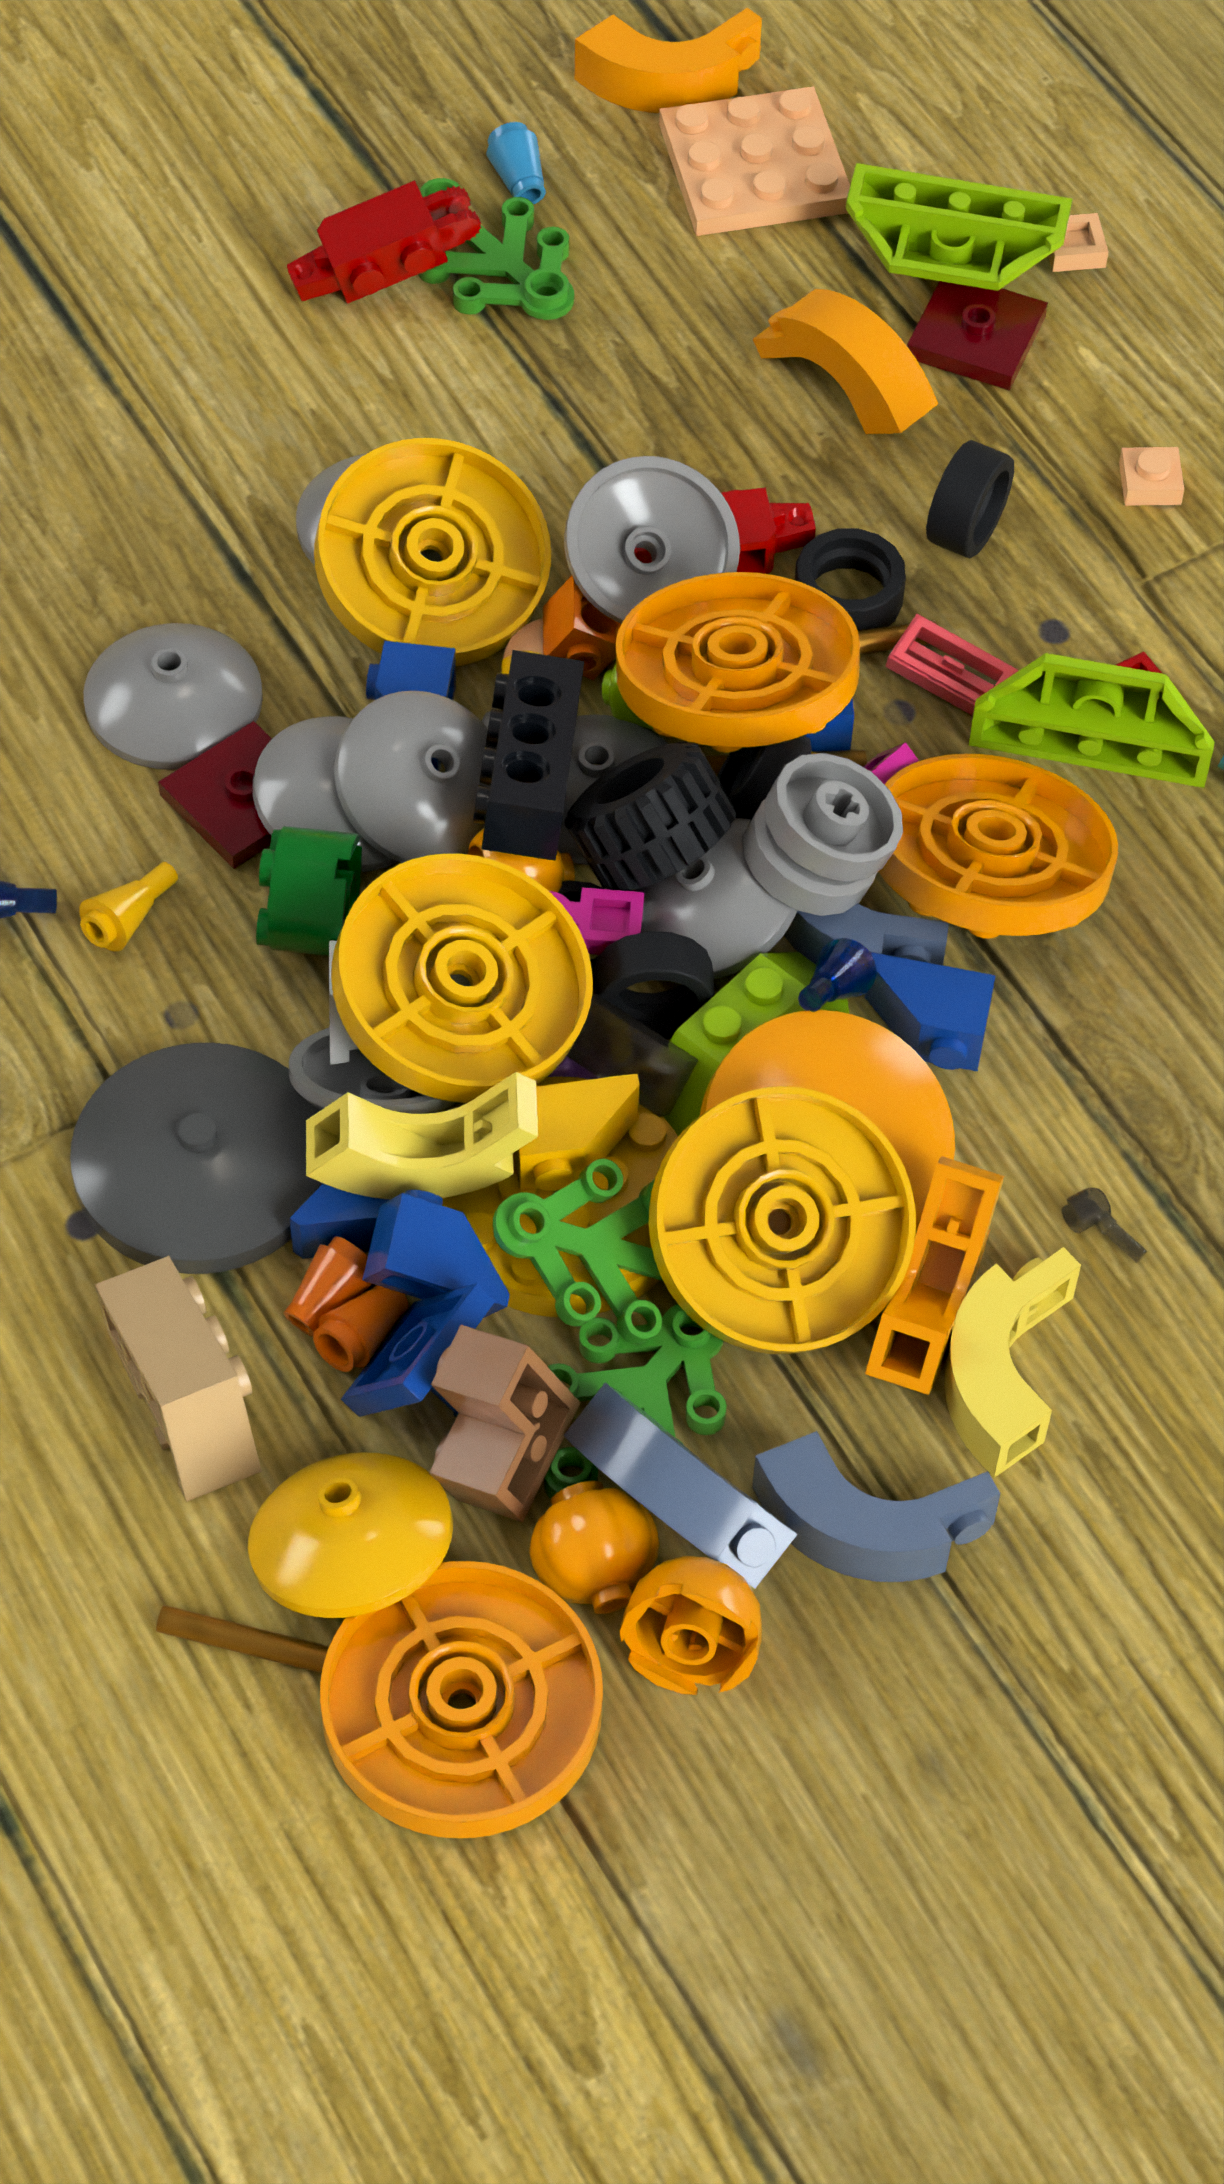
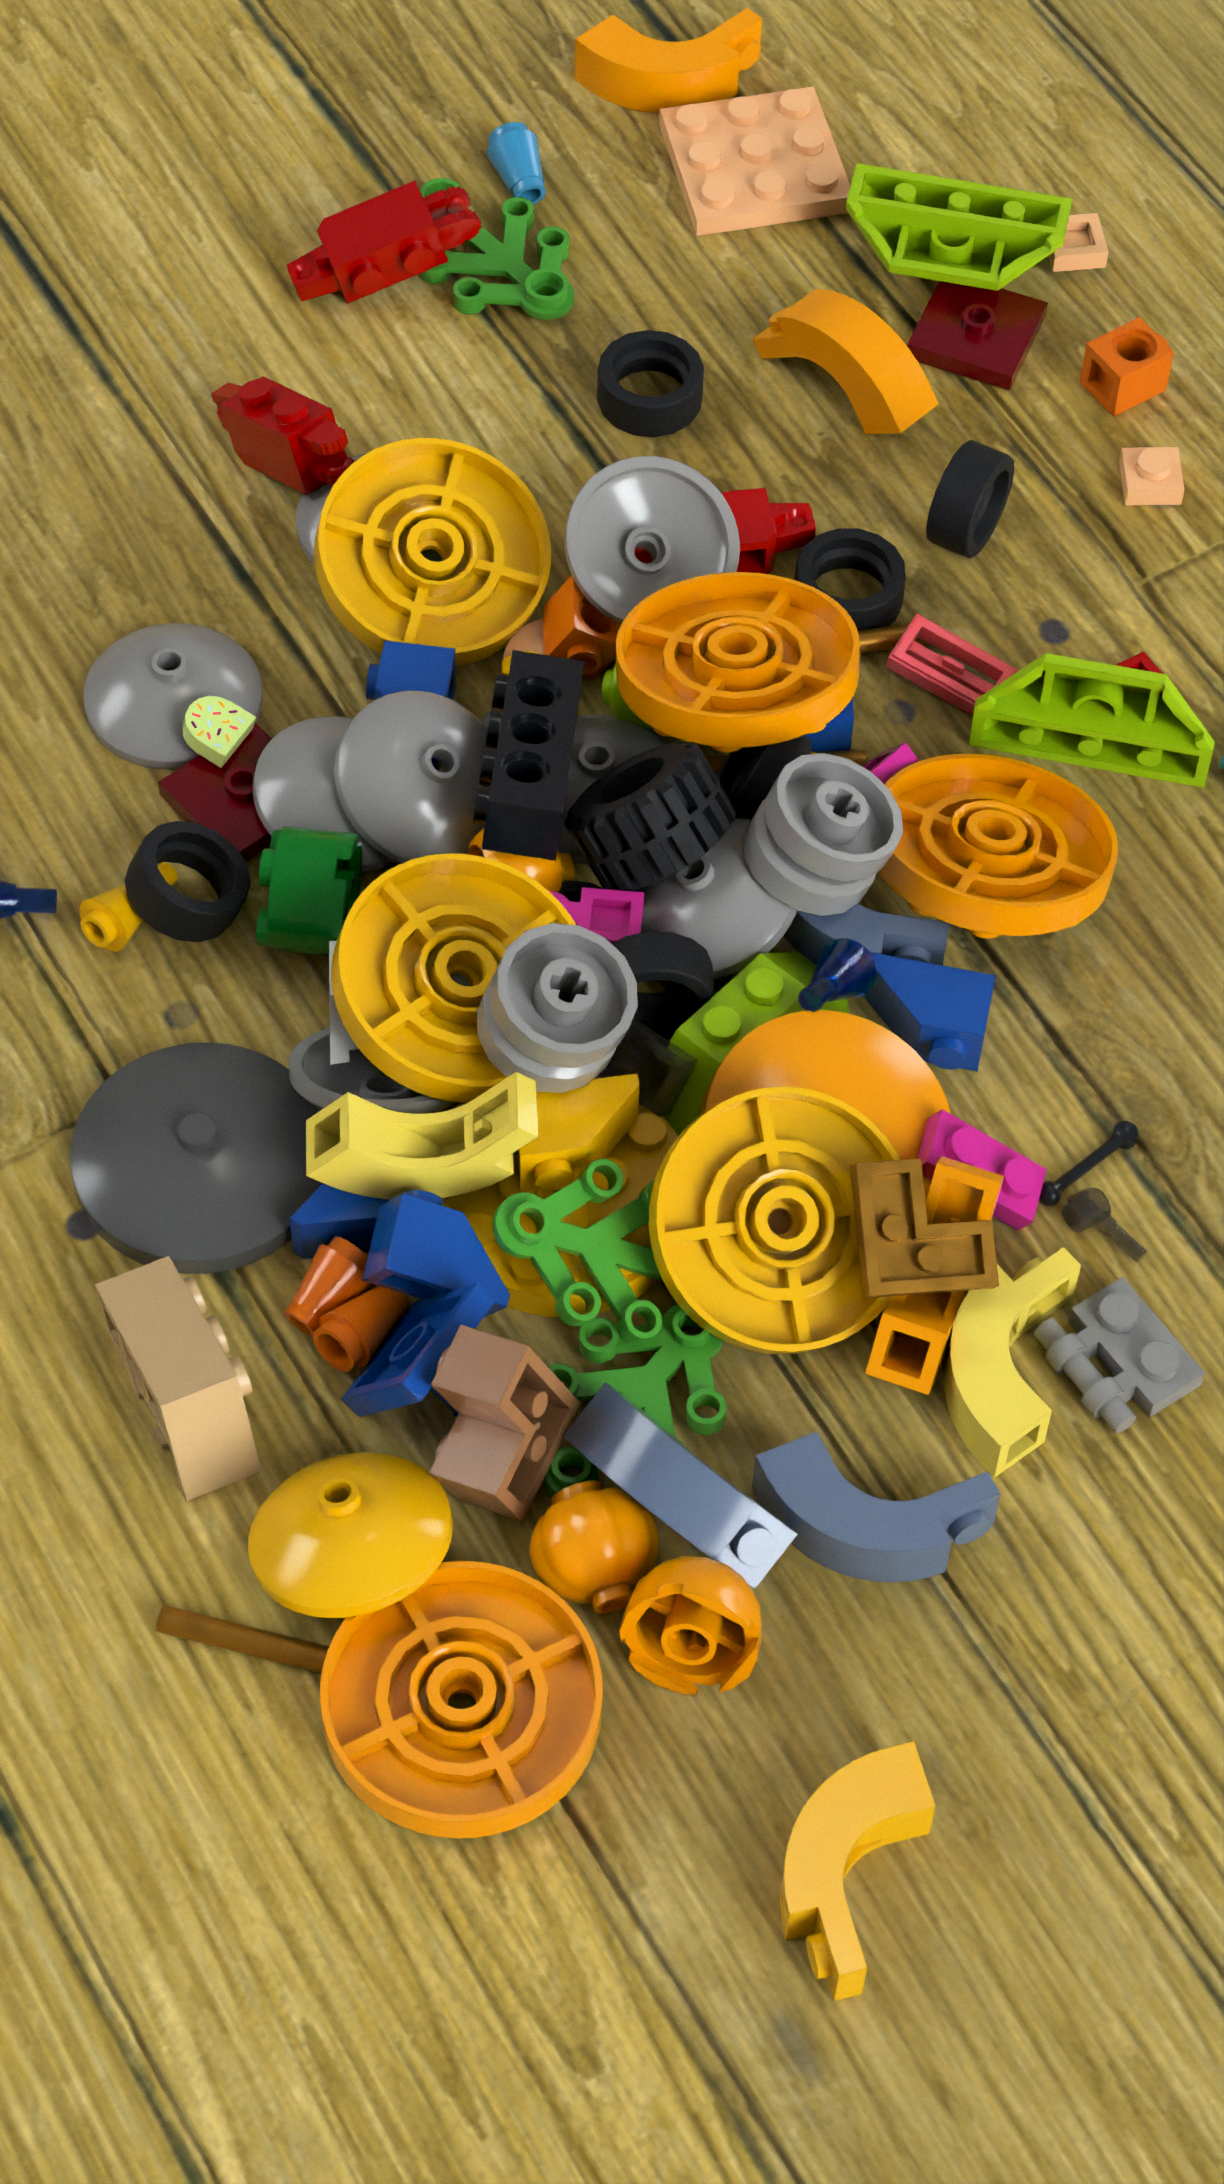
none -> black tyre [124,821,251,942]
none -> yellowish green tile [182,696,256,768]
none -> red hinge [211,376,355,495]
none -> light grey wheel [477,923,638,1093]
none -> black tyre [597,330,704,437]
none -> yellow arch [780,1741,936,2001]
none -> pearl gold plate [850,1158,999,1299]
none -> dark pink plate [917,1109,1047,1231]
none -> light grey plate [1034,1277,1205,1434]
none -> black hinge [1039,1121,1139,1206]
none -> orange brick [1080,317,1174,417]

